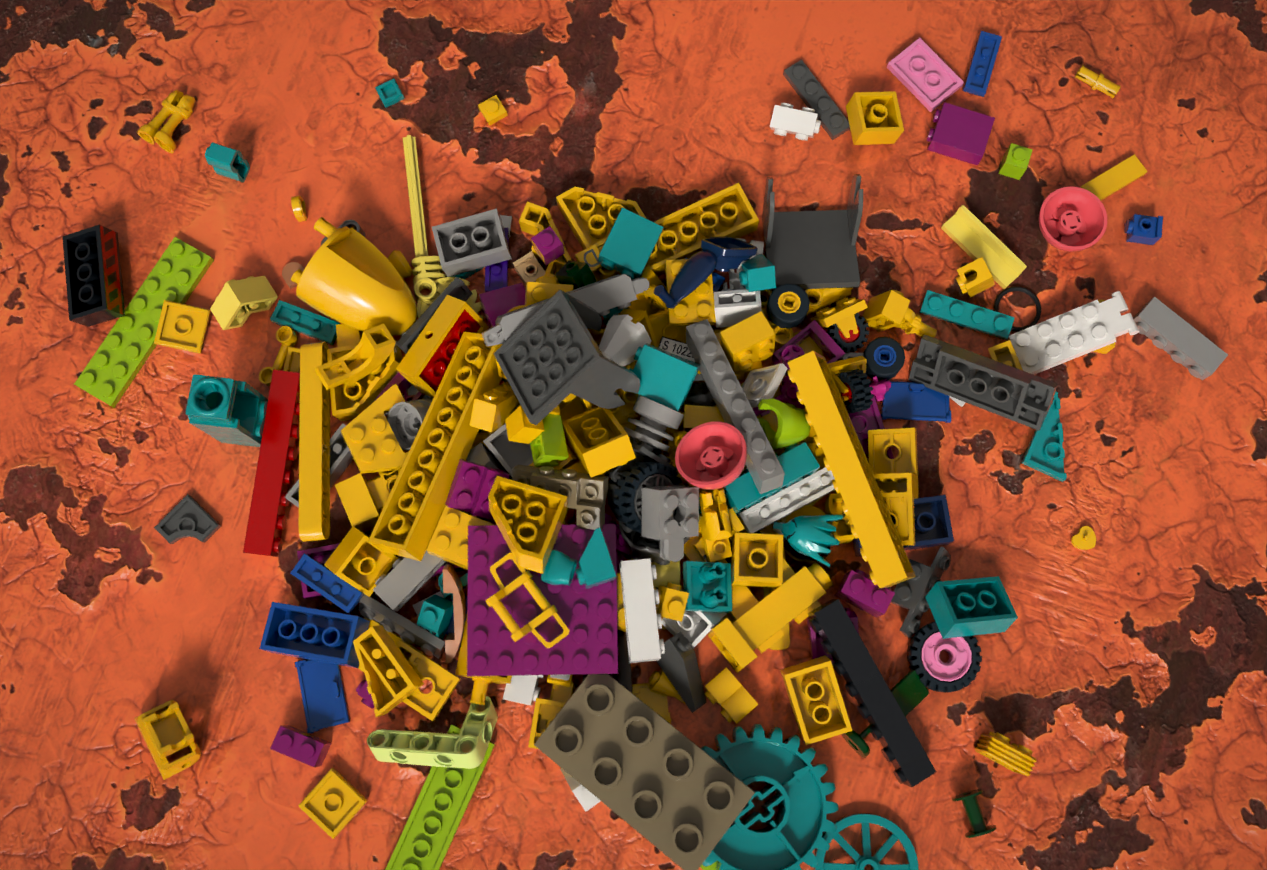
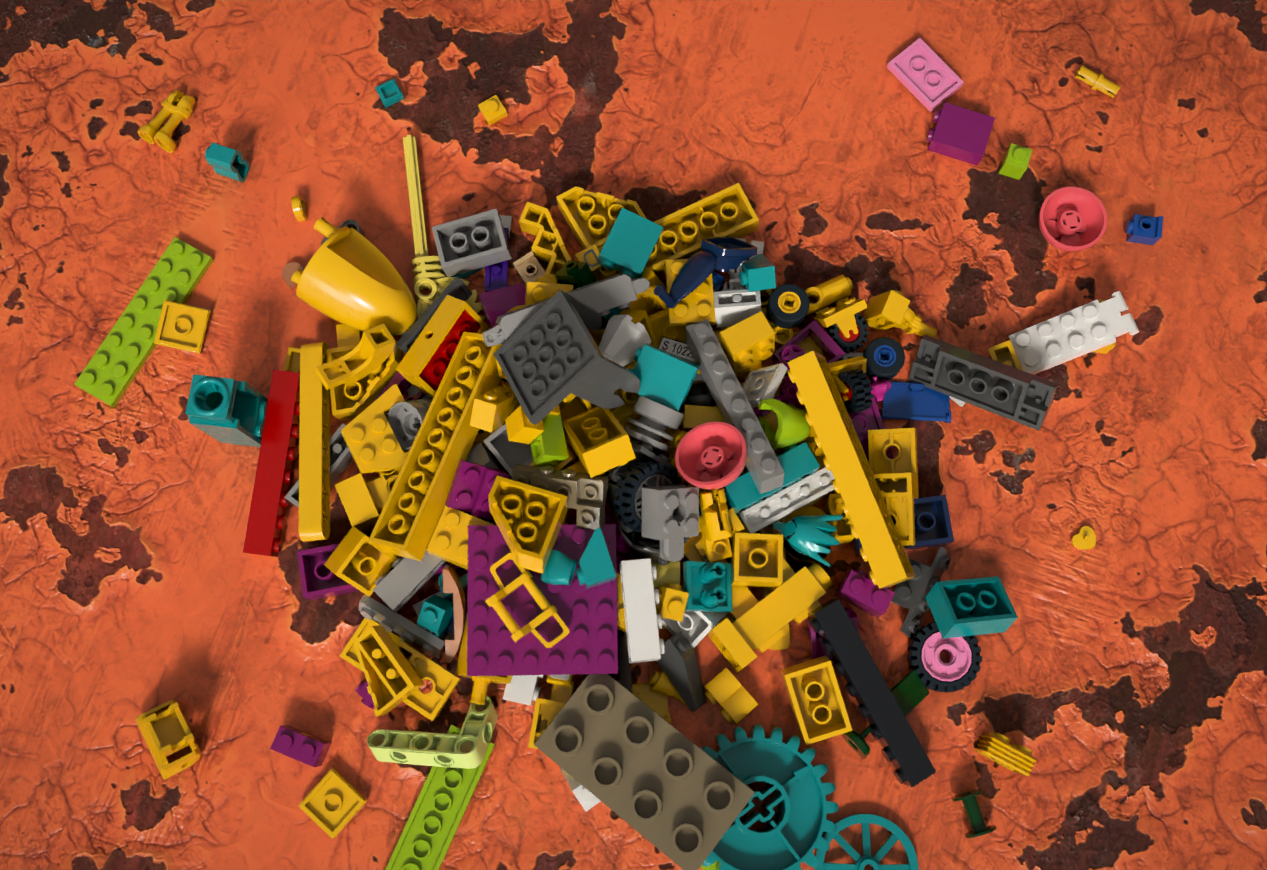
black brick [62,225,125,327] -> none
dark grey tile [154,494,221,544] -> none
light yellow brick [210,276,278,330] -> none
yellow bar [259,326,297,386] -> none
blue brick [259,602,370,668] -> none
teal plate [270,300,340,345] -> none
blue plate [290,553,364,614] -> none
blue door [295,660,350,734] -> none
yellow cone [387,250,412,278] -> none
magenta brick [531,226,564,265] -> none
dark grey piece [762,174,863,290] -> none
white brick [770,103,821,141] -> none
dark grey plate [783,60,850,140] -> none
yellow brick [846,91,904,145] -> none
teal plate [919,290,1015,340] -> none
light yellow panel [941,205,1027,289] -> none
yellow brick [955,257,995,297] -> none
blue plate [963,31,1002,97] -> none
black tyre [994,287,1041,332] -> none
teal wing [1021,391,1067,482] -> none
yellow tile [1080,154,1148,201] -> none
light grey brick [1133,297,1228,380] -> none

